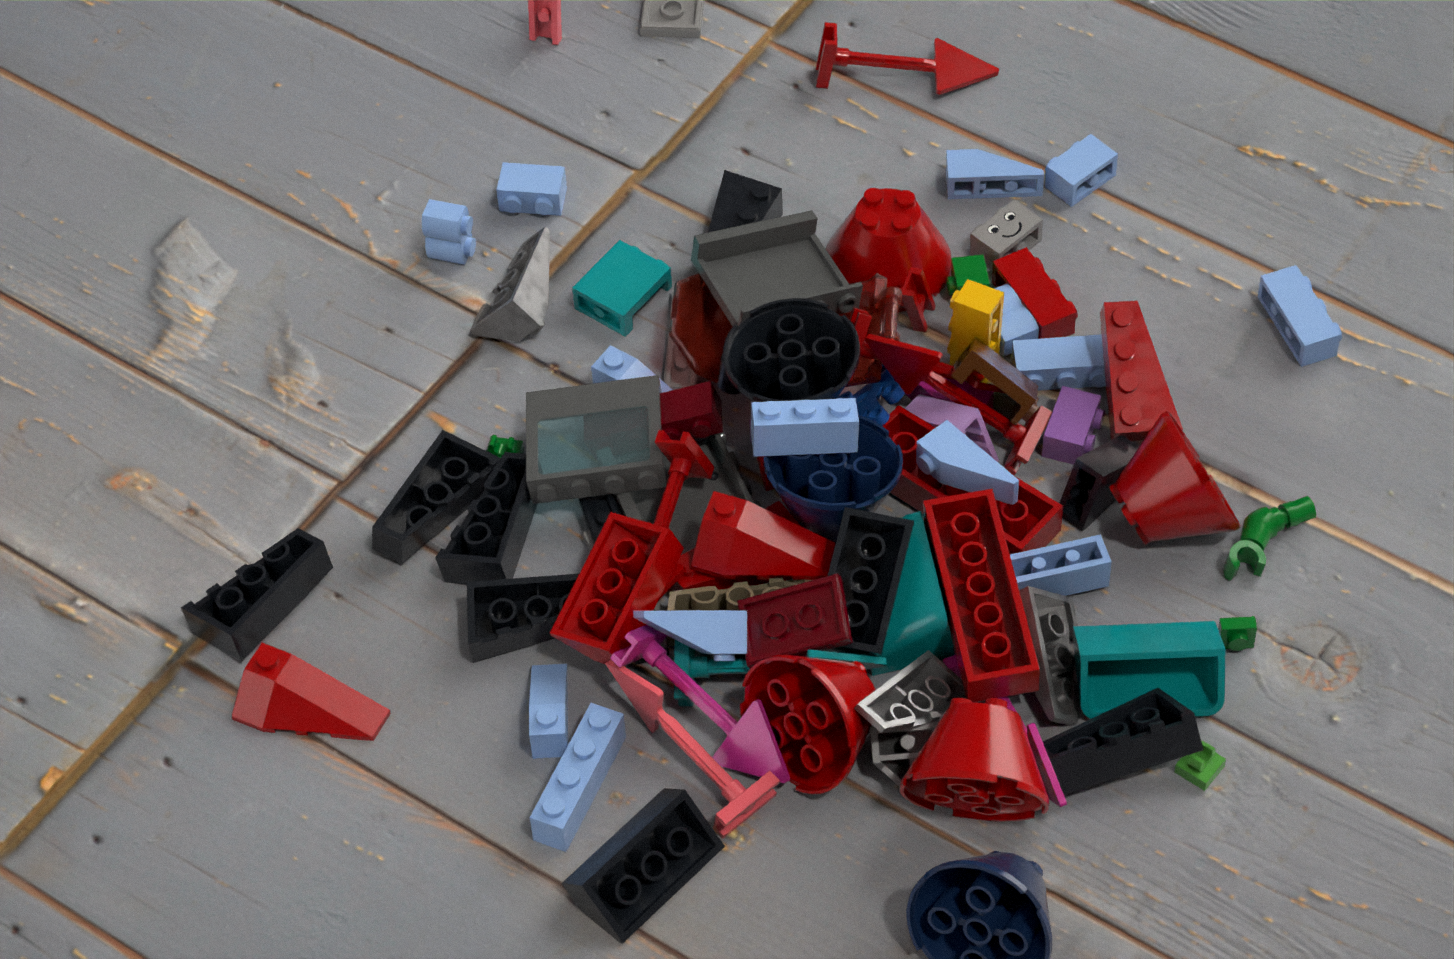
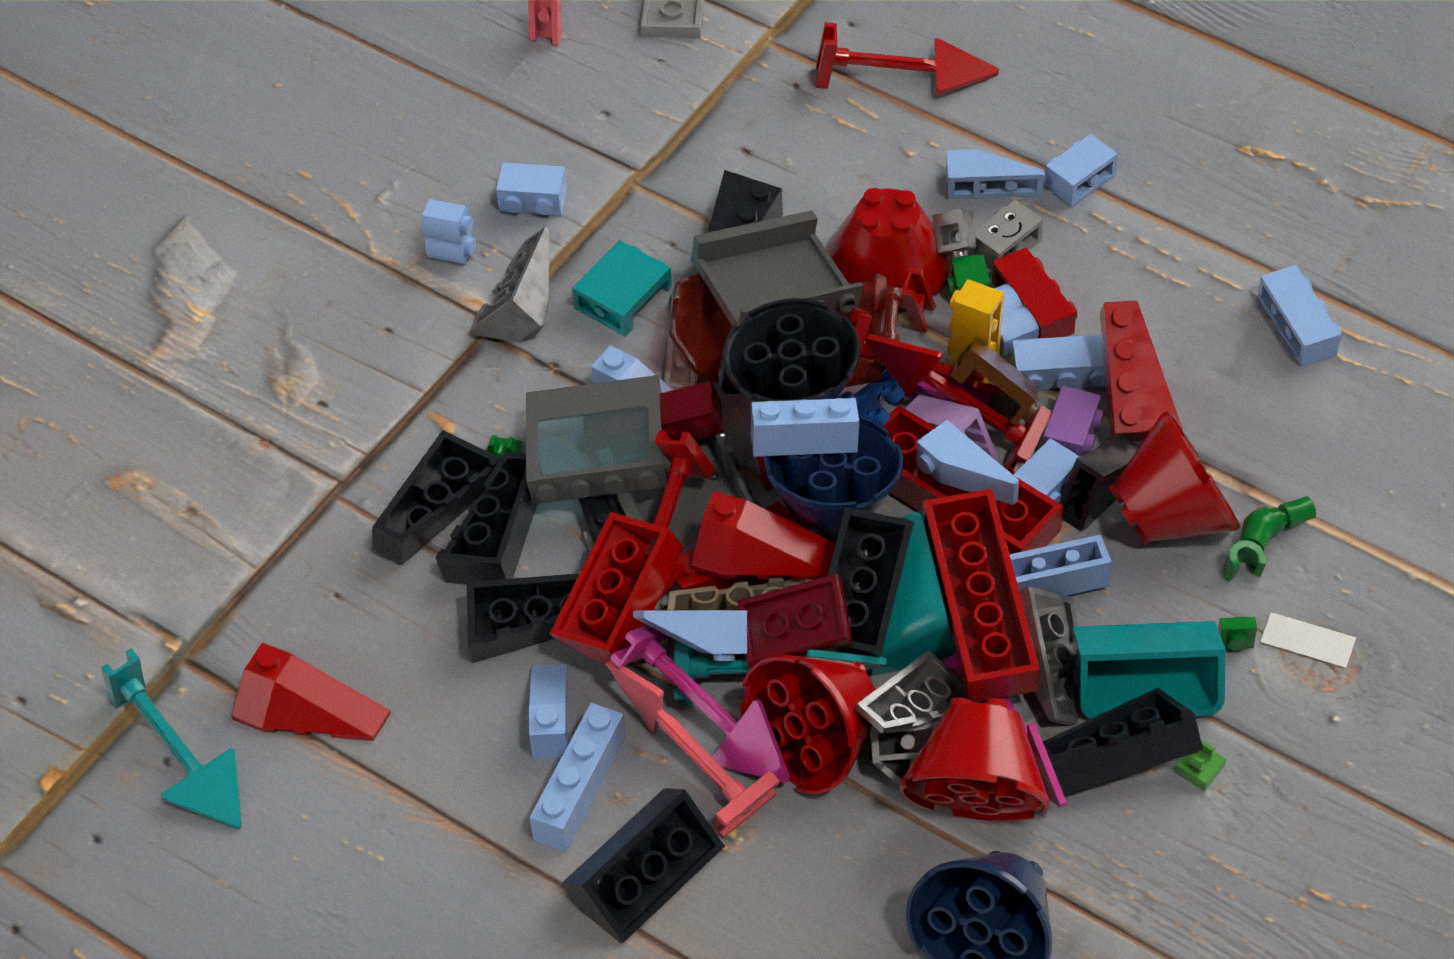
black wedge [181,528,333,661] -> none
none -> teal piece [101,648,242,830]
none -> flat silver brick [932,209,977,259]
none -> light blue brick [1013,438,1080,503]
none -> white sticker [1260,612,1356,668]

